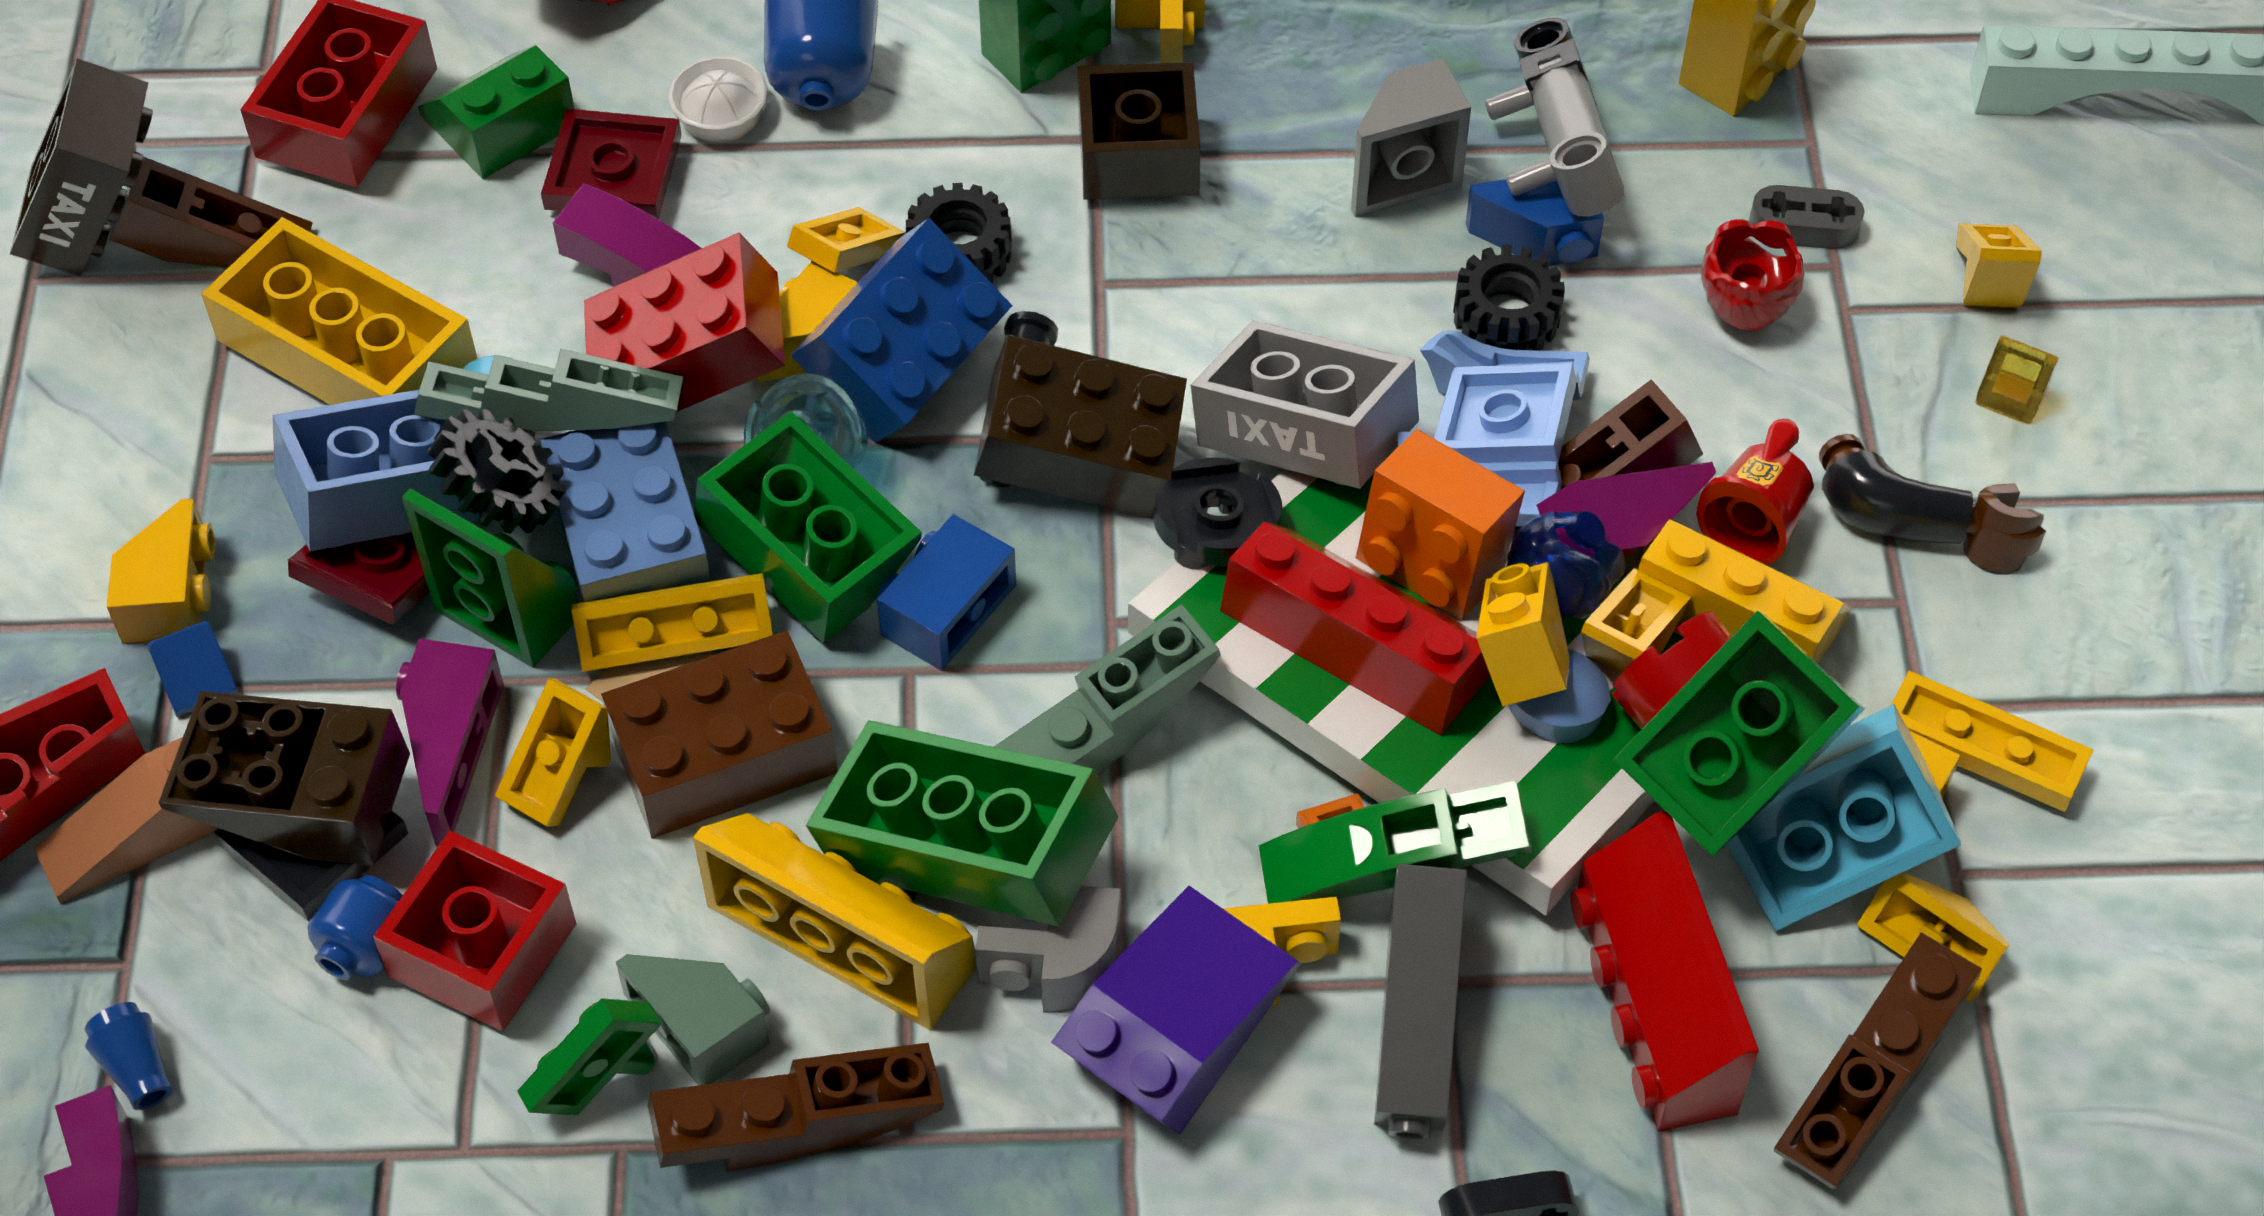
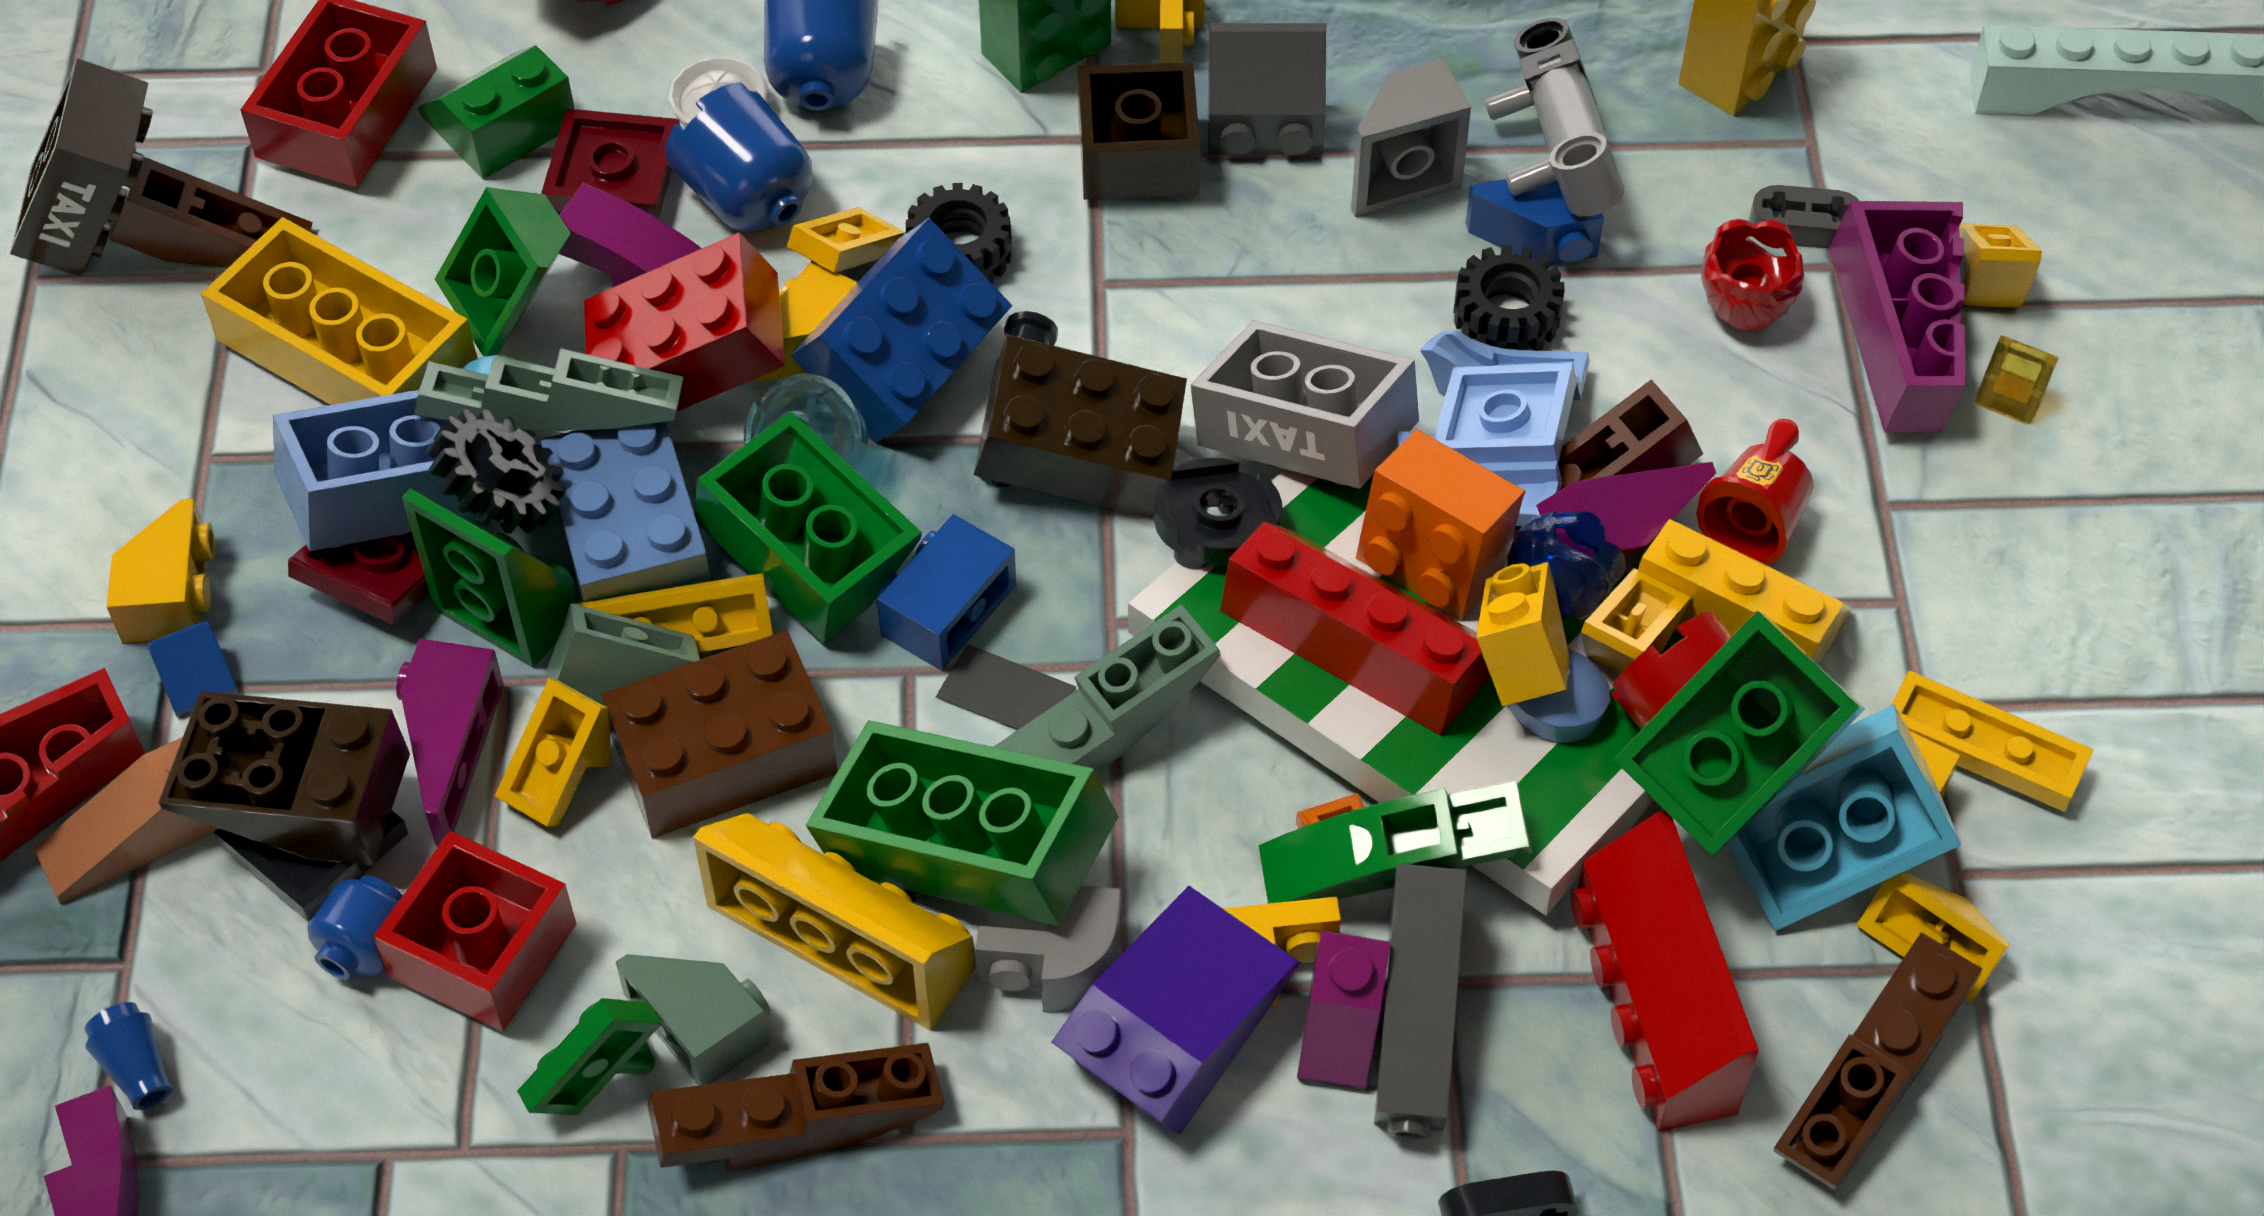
black piece [1819,434,2046,573] -> none
none -> green slope [435,187,571,356]
none -> sand green slope [547,603,700,706]
none -> blue cylinder [665,82,812,233]
none -> dark grey sticker [935,644,1076,730]
none -> dark grey slope [1207,23,1326,155]
none -> magenta slope [1297,930,1391,1089]
none -> magenta wedge [1829,201,1966,433]

